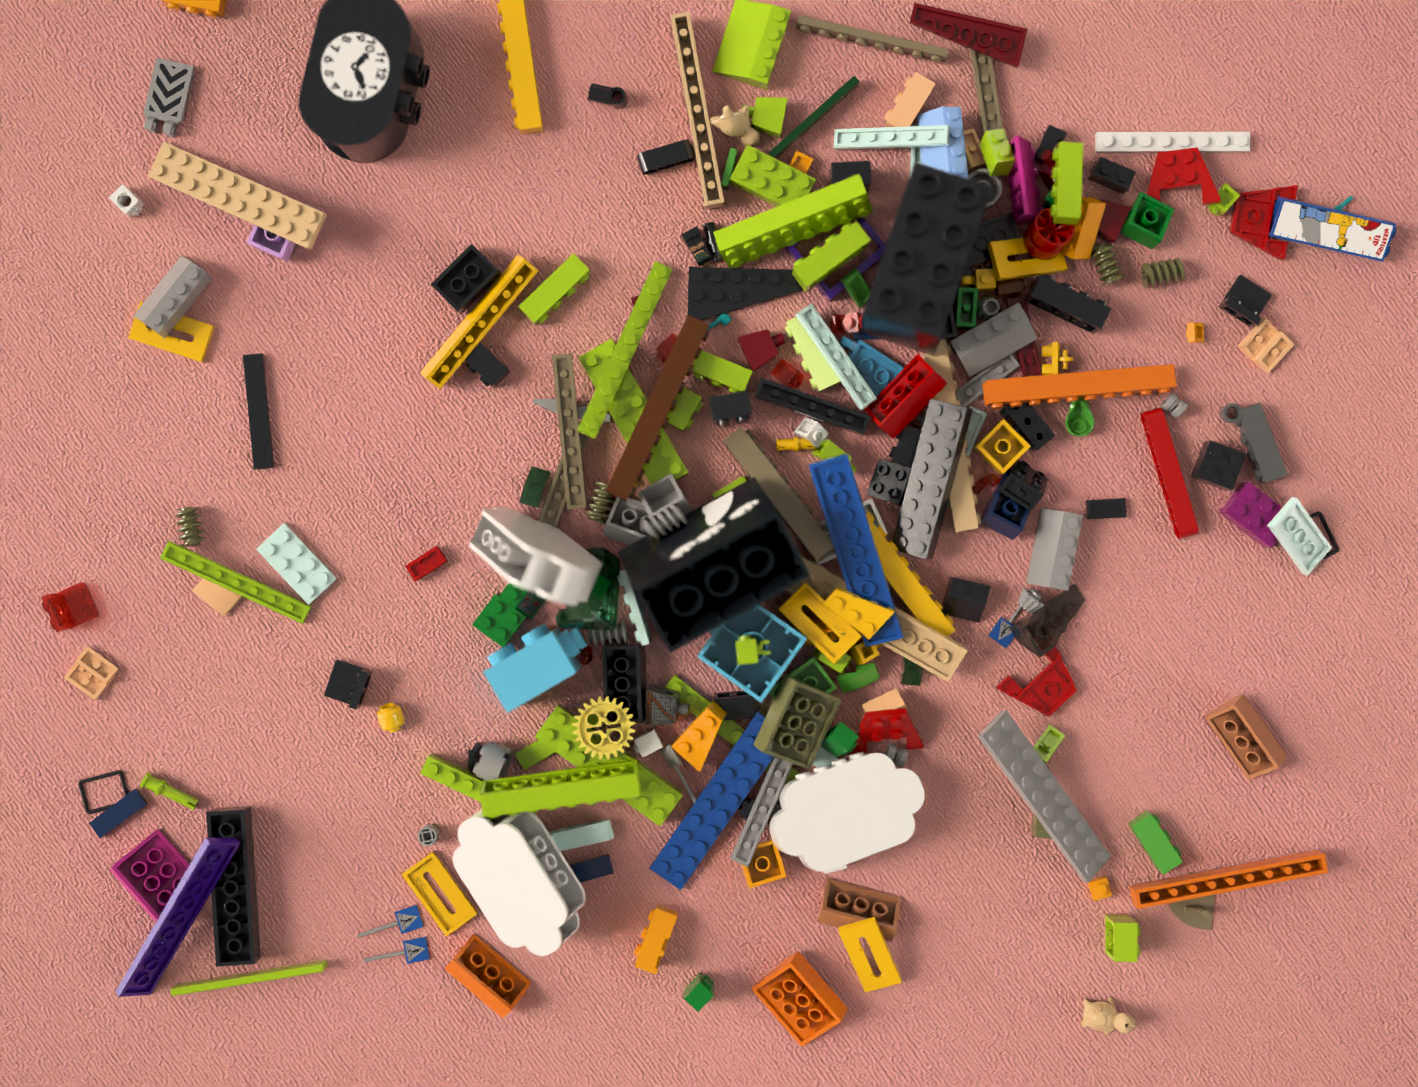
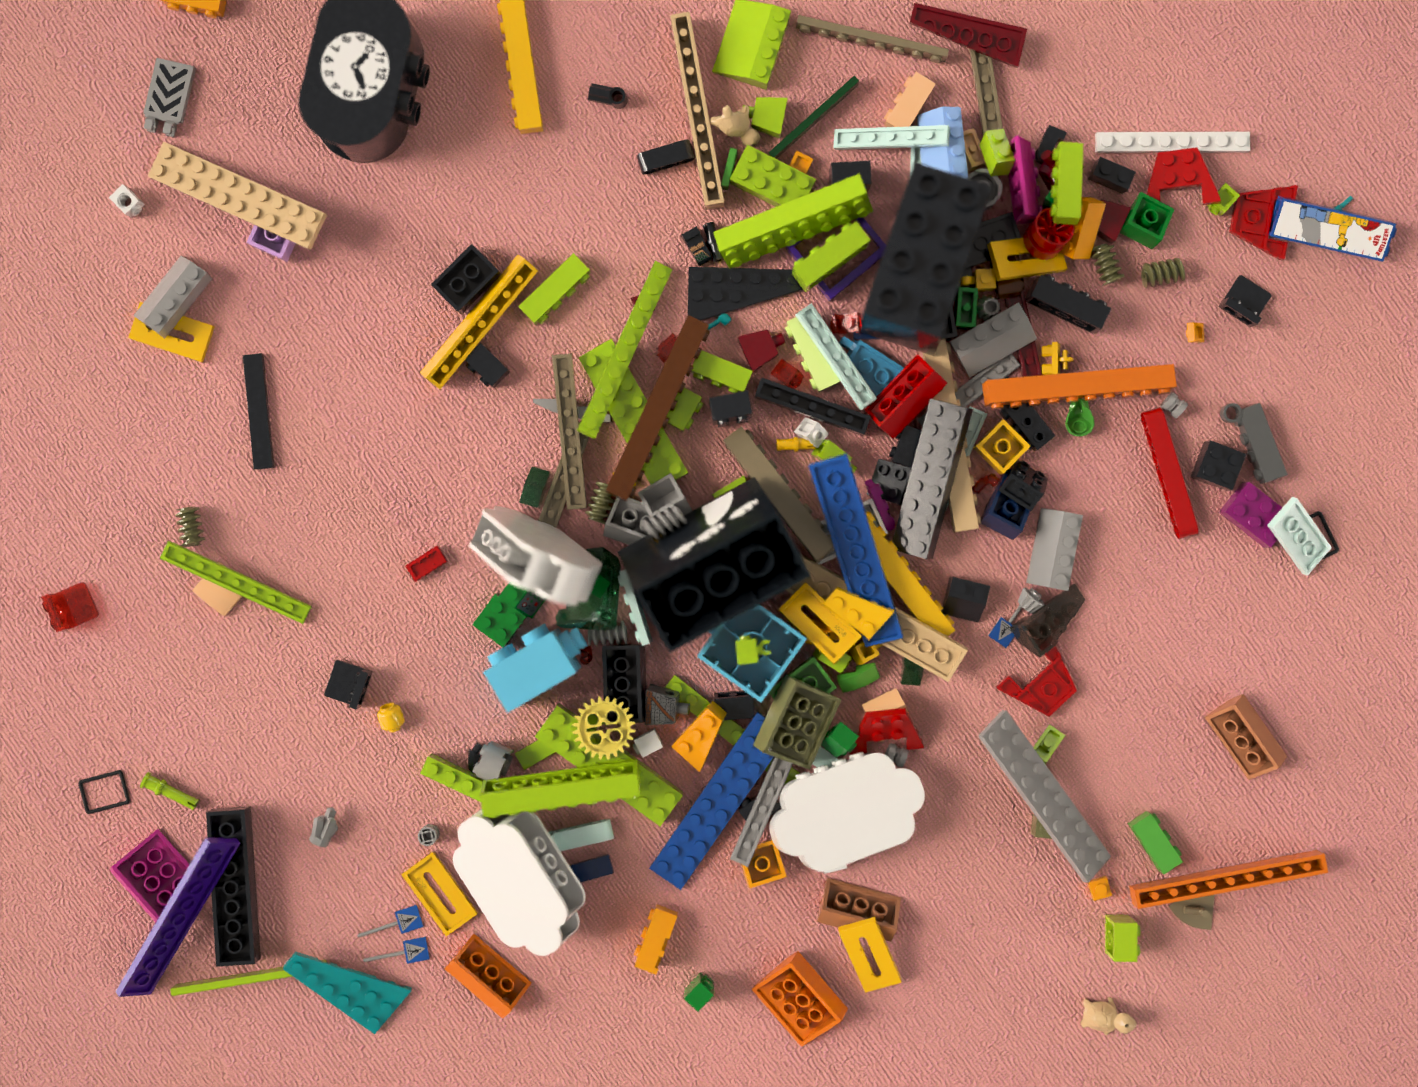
light nougat slope [63,646,119,701] -> none
dark blue tile [89,788,148,838] -> none
light aqua plate [256,523,338,605] -> none
light grey piece [659,744,697,803] -> none
bright green tile [840,268,871,308] -> none
black tile [1085,498,1126,519] -> none
light nougat slope [1237,318,1294,373] -> none
none -> teal wing [283,952,412,1034]
none -> light grey rock [309,807,339,847]
none -> magenta hinge [865,479,896,531]

